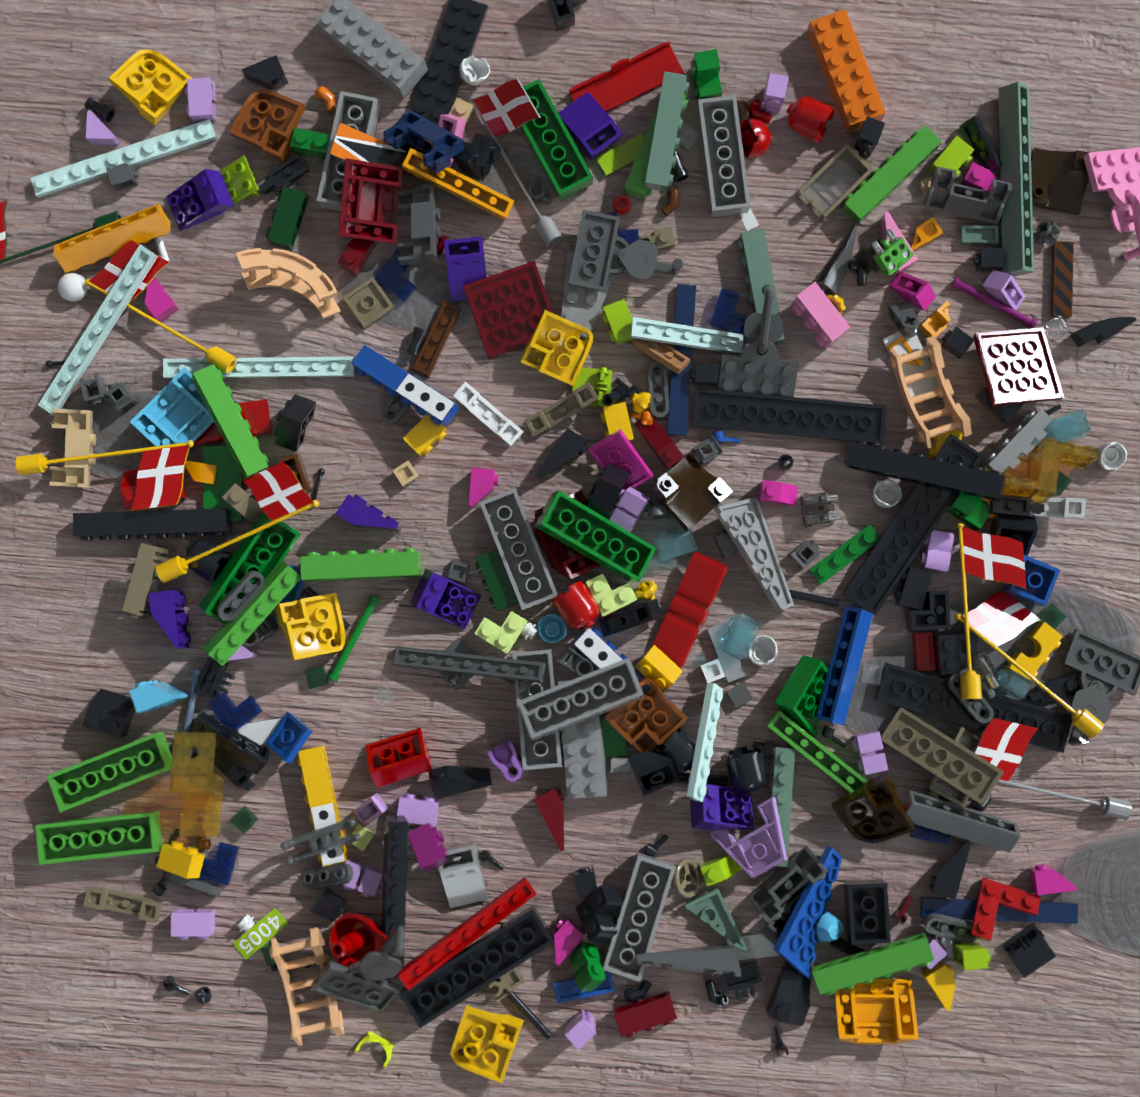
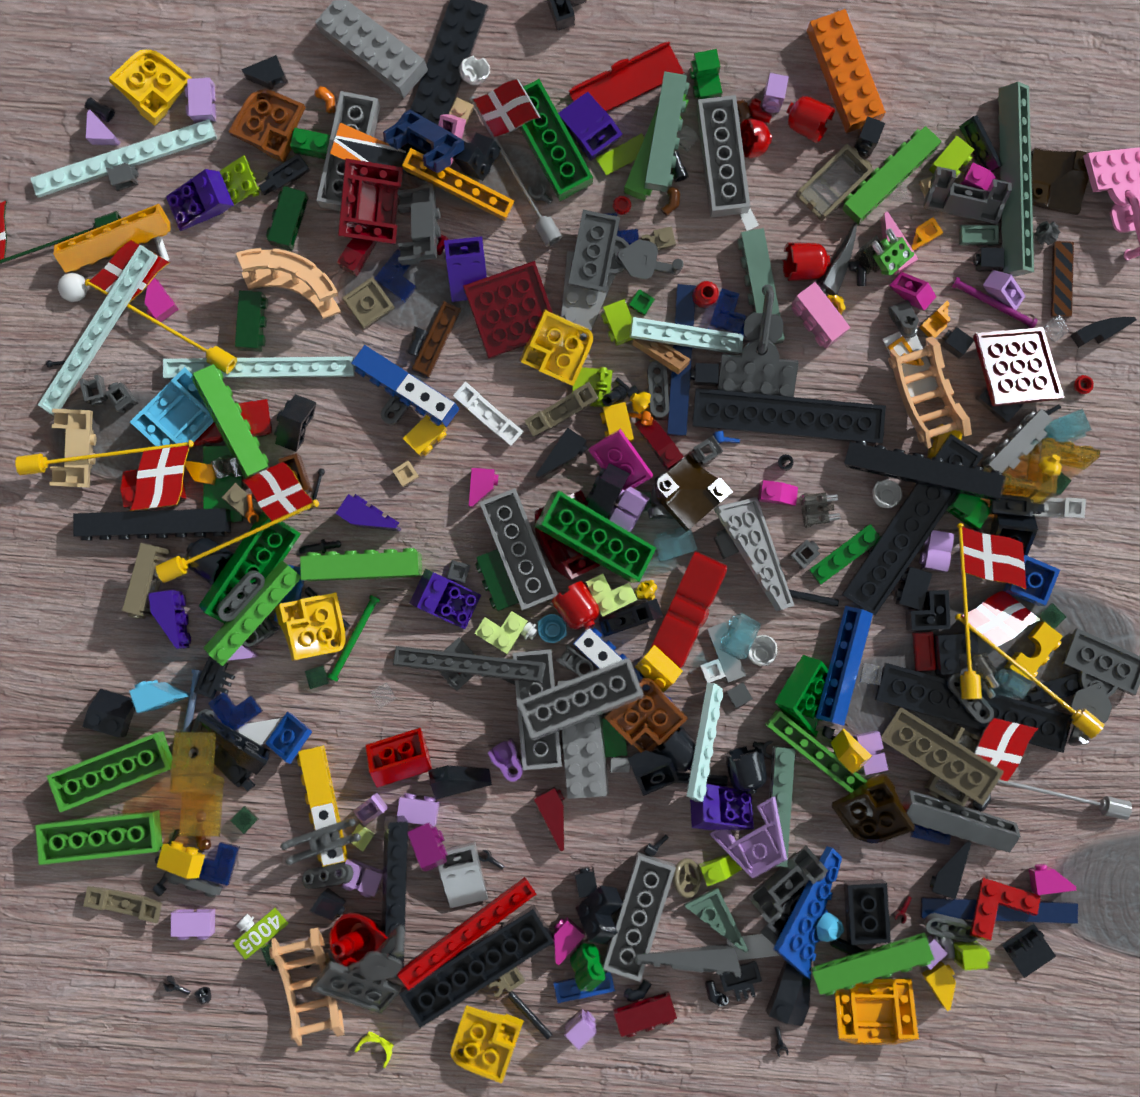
white hair [1097,442,1127,471] -> none
none -> clear smoke bracket [211,454,243,479]
none -> dark green brick [235,290,268,352]
none -> orange hand [245,494,259,523]
none -> black piece [299,539,342,554]
none -> green tile [629,289,655,316]
none -> red head [692,281,719,308]
none -> red cylinder [783,242,830,281]
none -> yellow slope [831,729,872,774]
none -> yellow piece [1038,455,1062,476]
none -> red plate [1074,375,1094,394]

